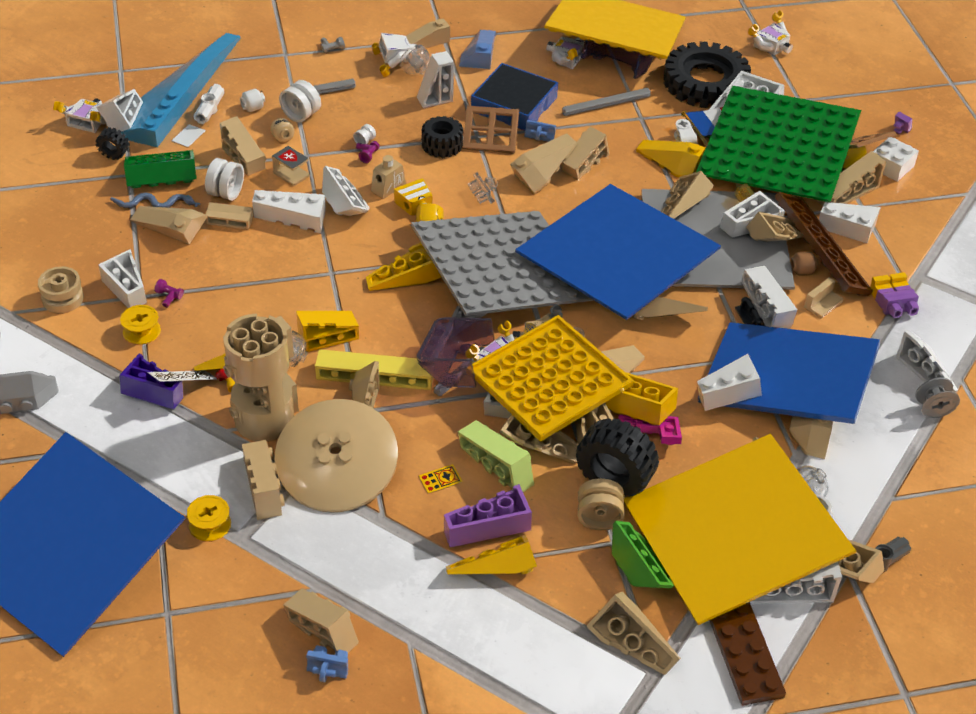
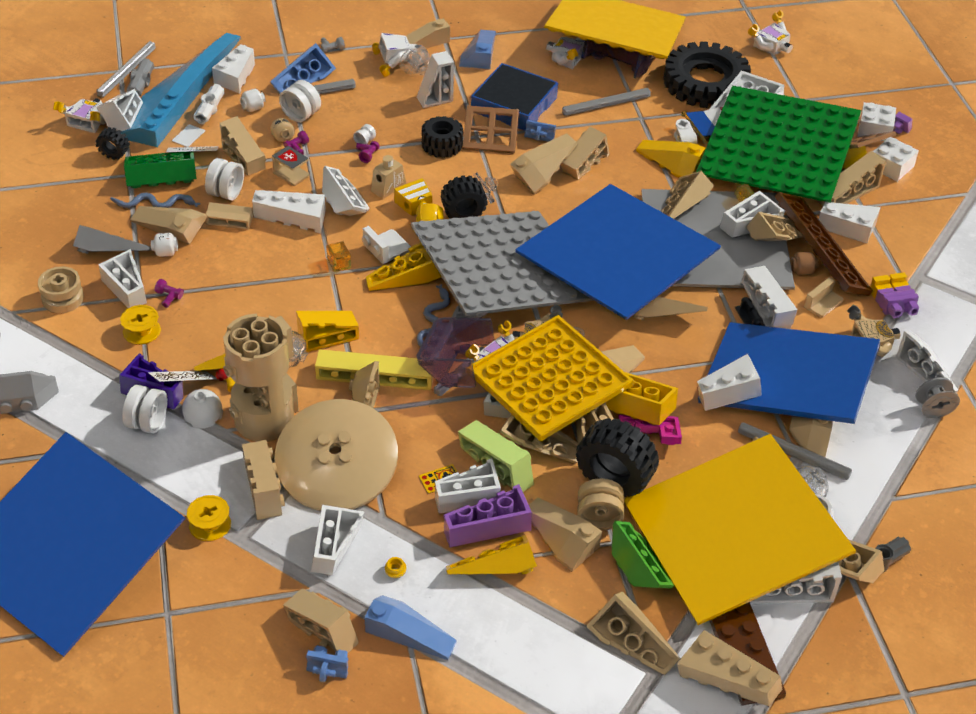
none -> light grey wedge [73,225,152,254]
none -> light grey axle [96,41,156,98]
none -> white wheel [122,385,168,434]
none -> light grey piece [127,58,154,96]
none -> white head [151,233,178,257]
none -> white sticker [166,146,219,152]
none -> white cylinder [182,389,223,429]
none -> white wedge [212,44,255,94]
none -> medium blue wedge [270,43,336,94]
none -> magenta piece [283,131,309,155]
none -> white wedge [311,505,364,575]
none -> clear yellow brick [326,241,351,272]
none -> white bracket [362,226,411,264]
none -> medium blue wedge [364,595,456,660]
none -> yellow plate [385,557,406,578]
none -> sand blue animal [417,284,450,353]
none -> white wedge [435,458,501,514]
none -> black tyre [440,175,488,219]
none -> tan wedge [529,498,602,571]
none -> tan wedge [677,630,782,706]
none -> light grey axle [738,422,852,480]
none -> tan torso [847,305,901,357]
none -> white brick [857,102,896,141]

